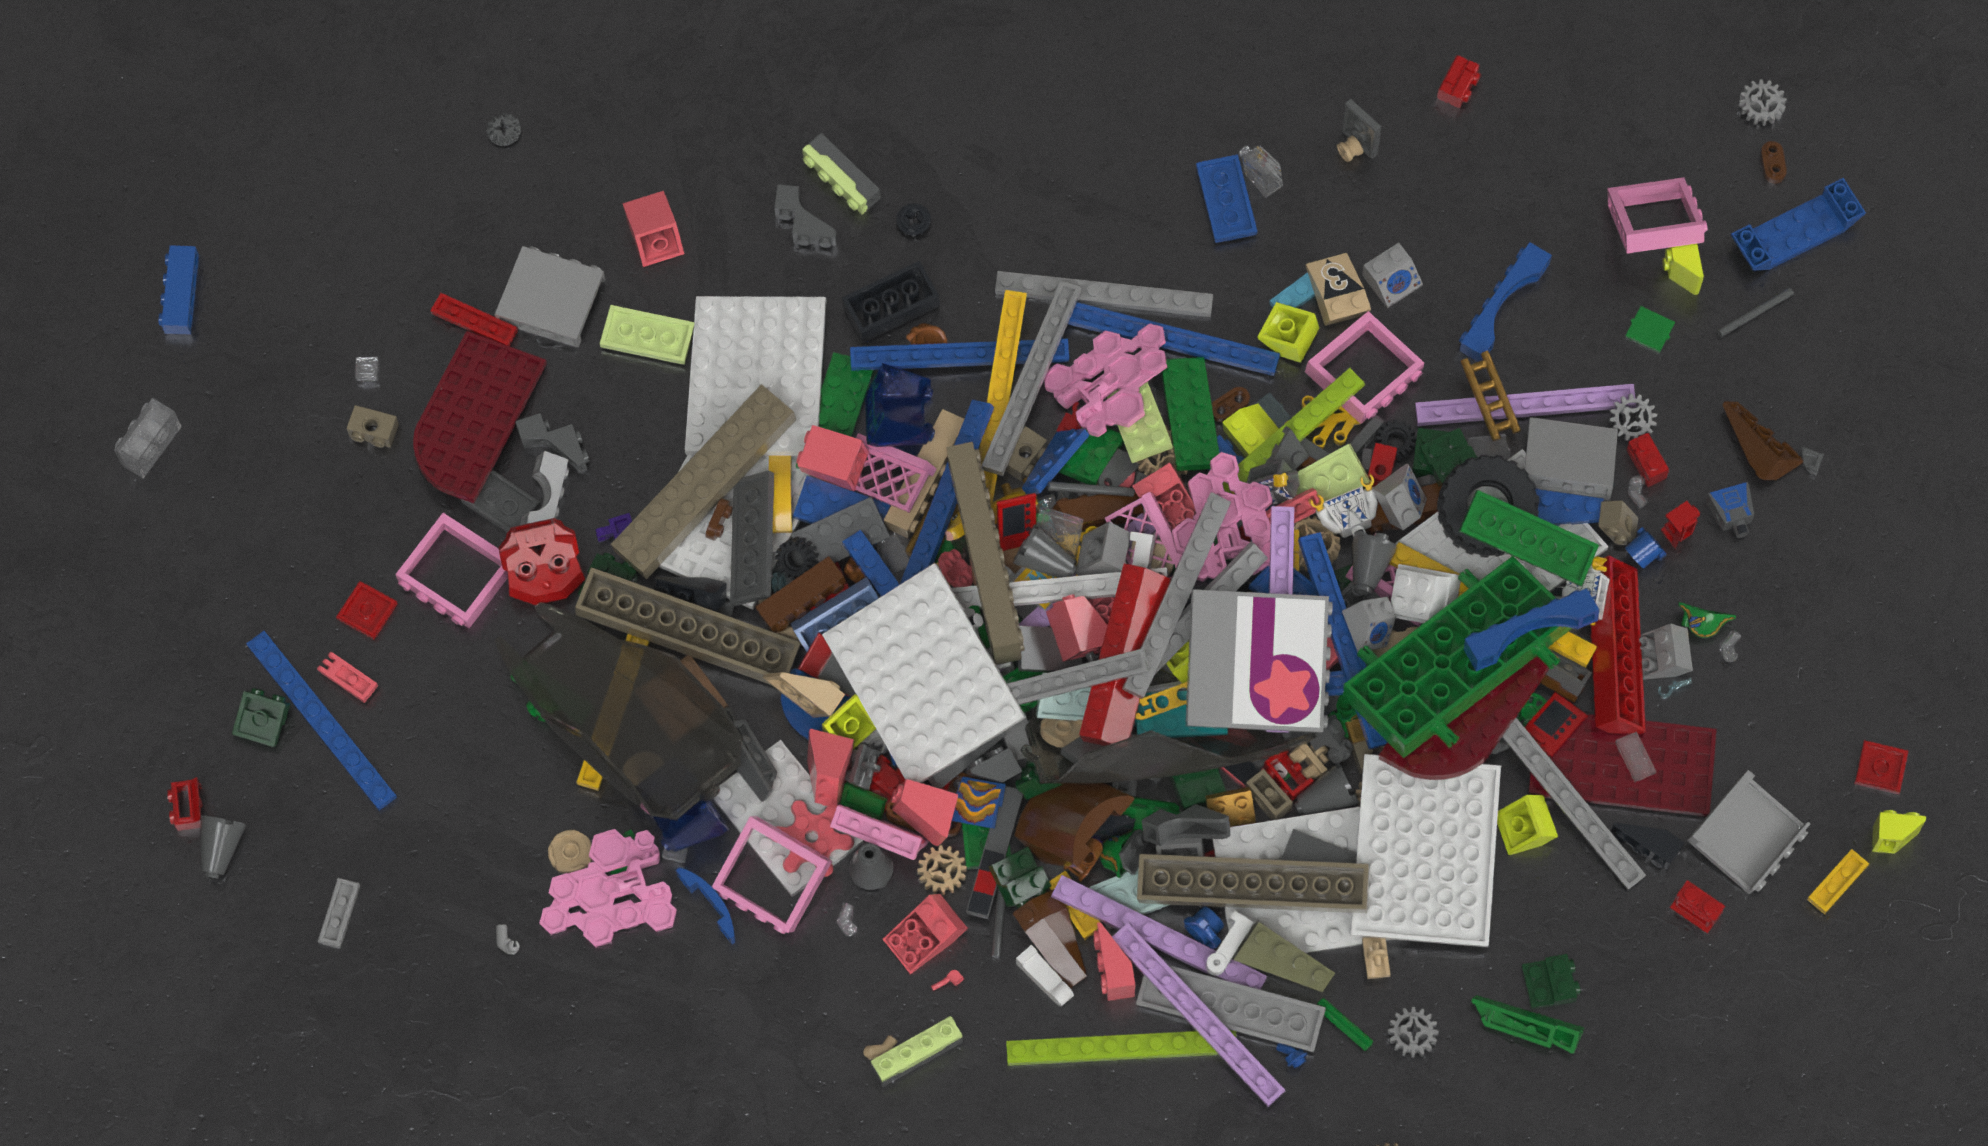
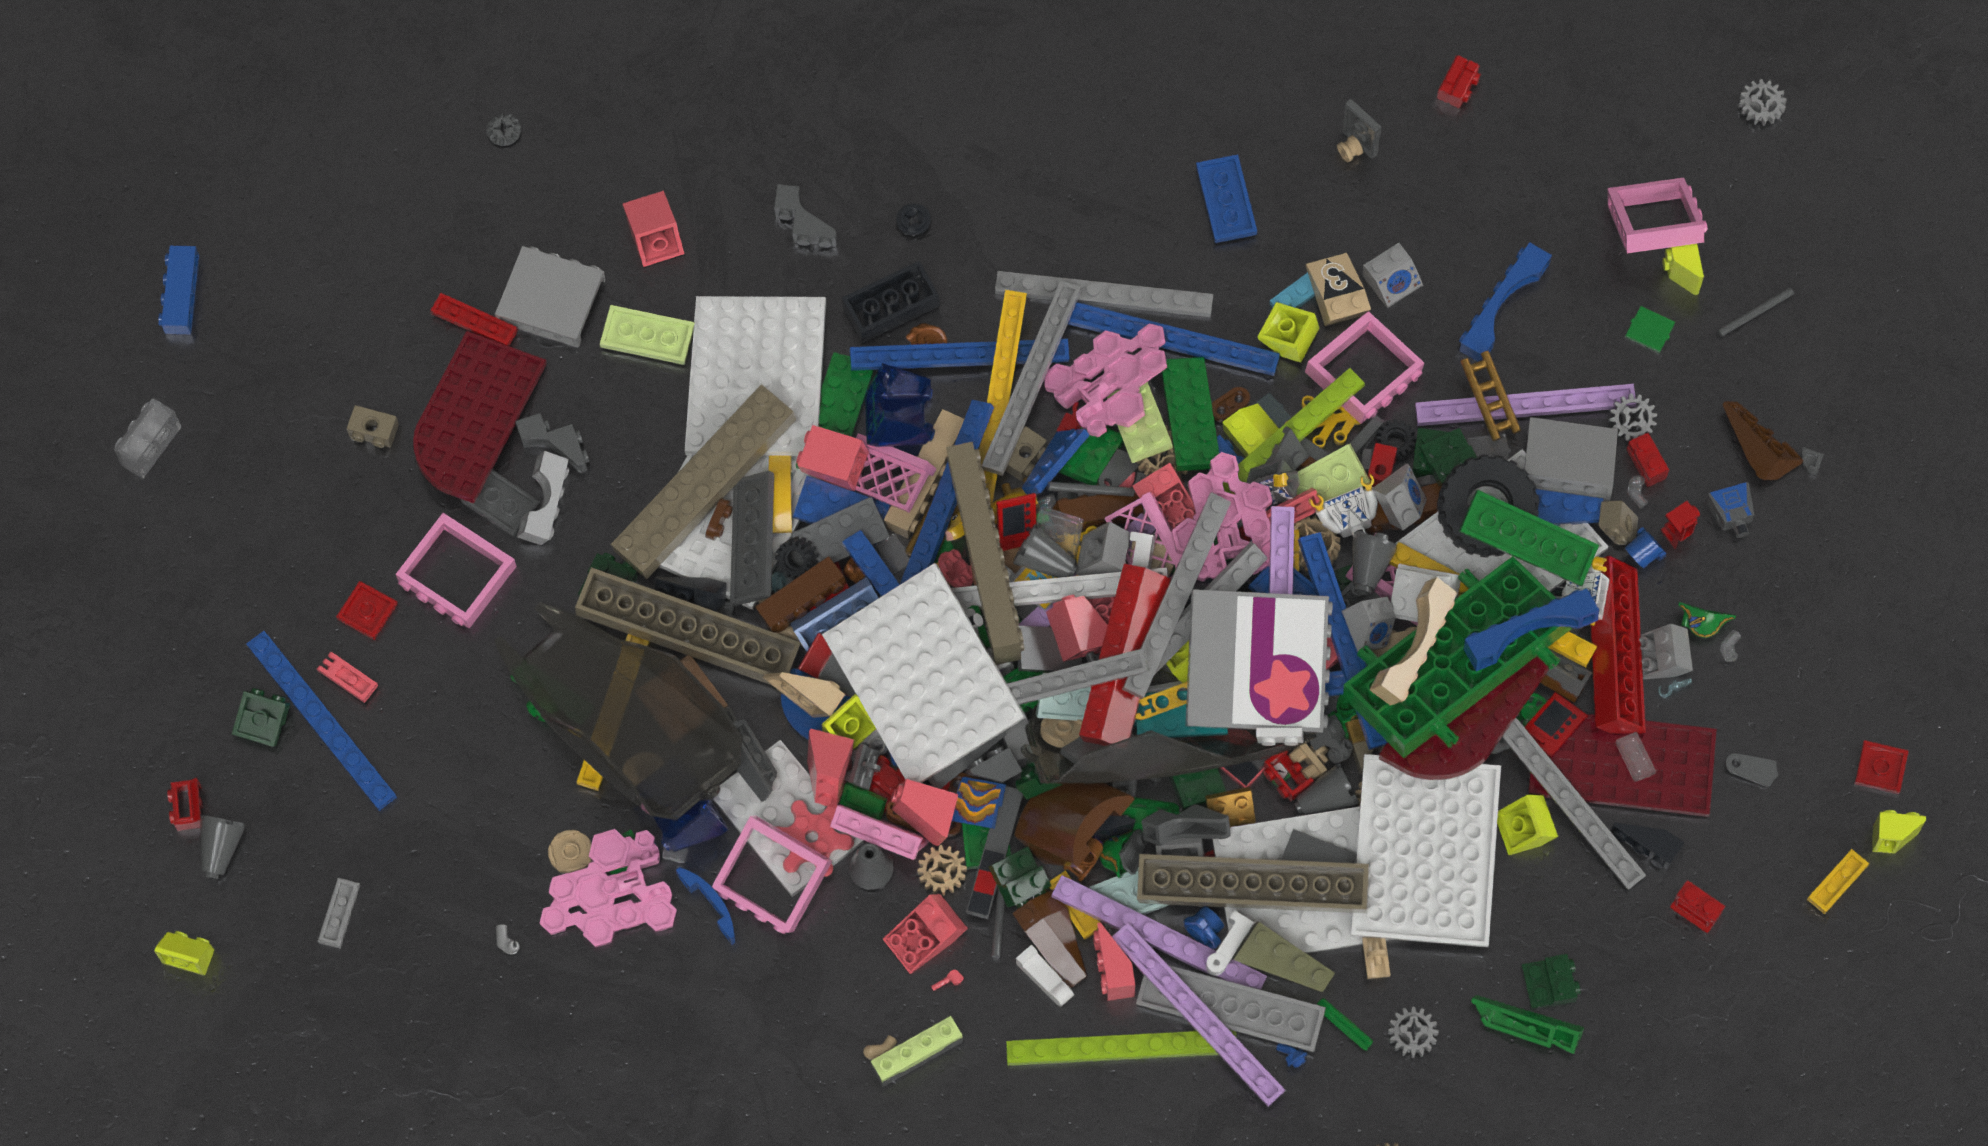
clear plate [355,357,379,381] -> none
red brick [499,518,585,605] -> none
dark purple plate [595,513,632,542] -> none
piece [803,133,881,214] -> none
clear arm [837,903,857,936] -> none
clear torso [1239,146,1283,198] -> none
dark tan brick [1246,769,1293,821] -> none
light grey panel [1687,770,1810,894] -> none
blue slope [1731,178,1866,270] -> none
reddish brown plate [1760,141,1787,184] -> none
none -> neon yellow slope [154,931,214,975]
none -> white plate [1256,728,1304,746]
none -> tan arch [1370,577,1457,706]
none -> dark grey piece [1725,753,1778,788]

